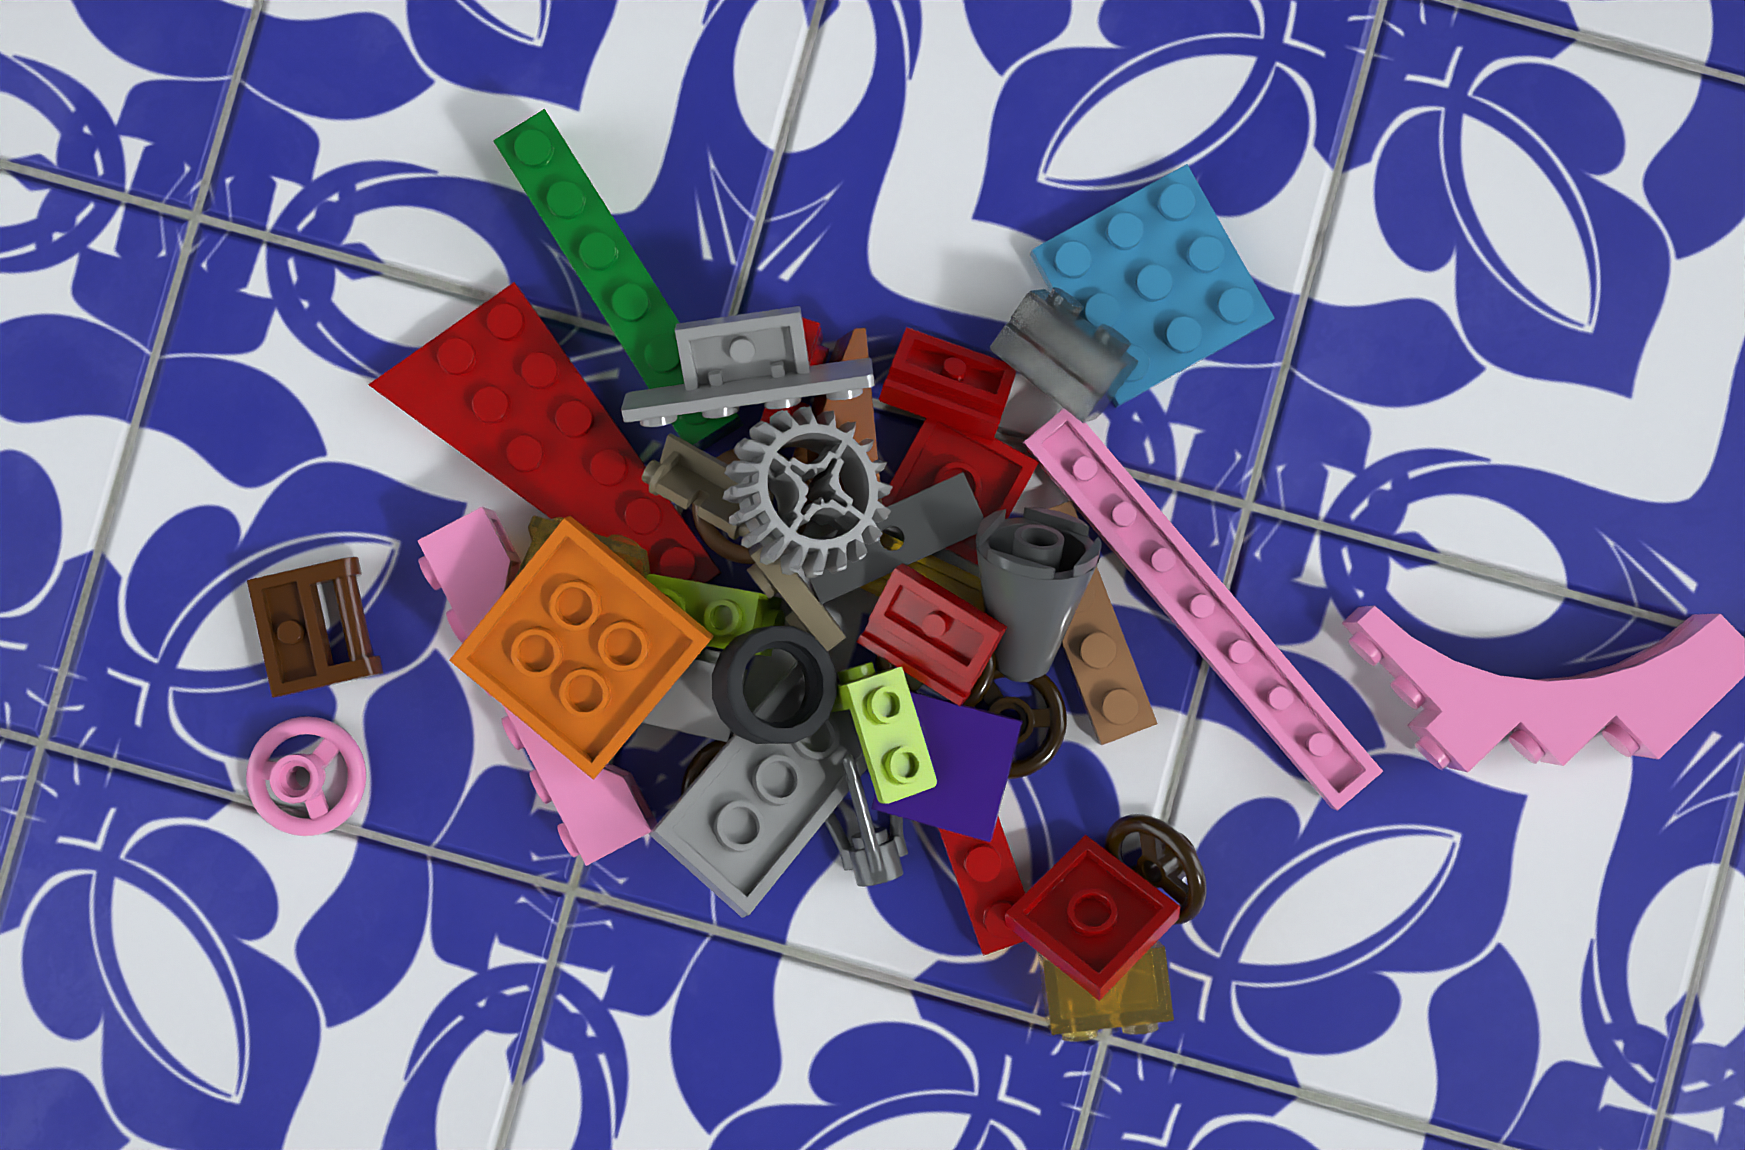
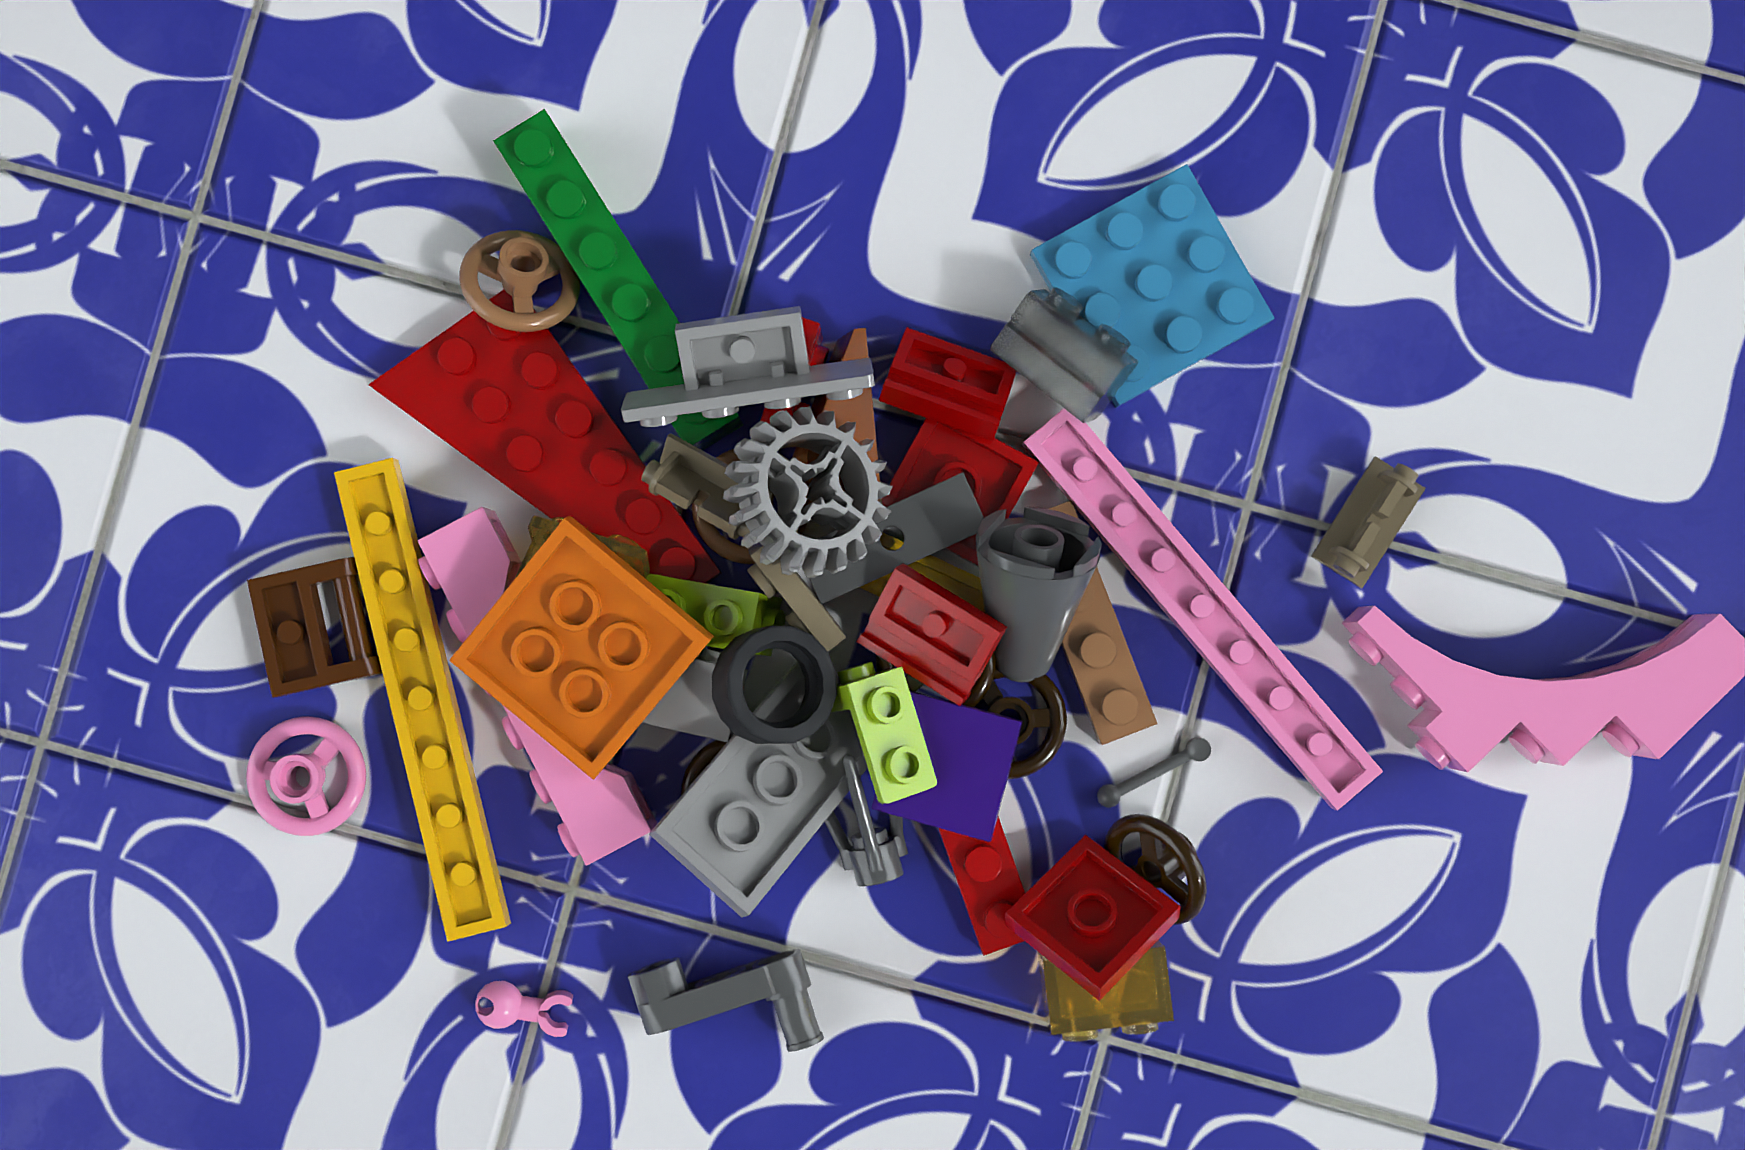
none -> yellow plate [334,458,511,942]
none -> medium nougat piece [459,230,580,332]
none -> bright pink arm [475,981,573,1037]
none -> dark grey beam [627,949,824,1052]
none -> dark grey hinge [1097,737,1211,808]
none -> dark tan hinge [1311,456,1426,588]

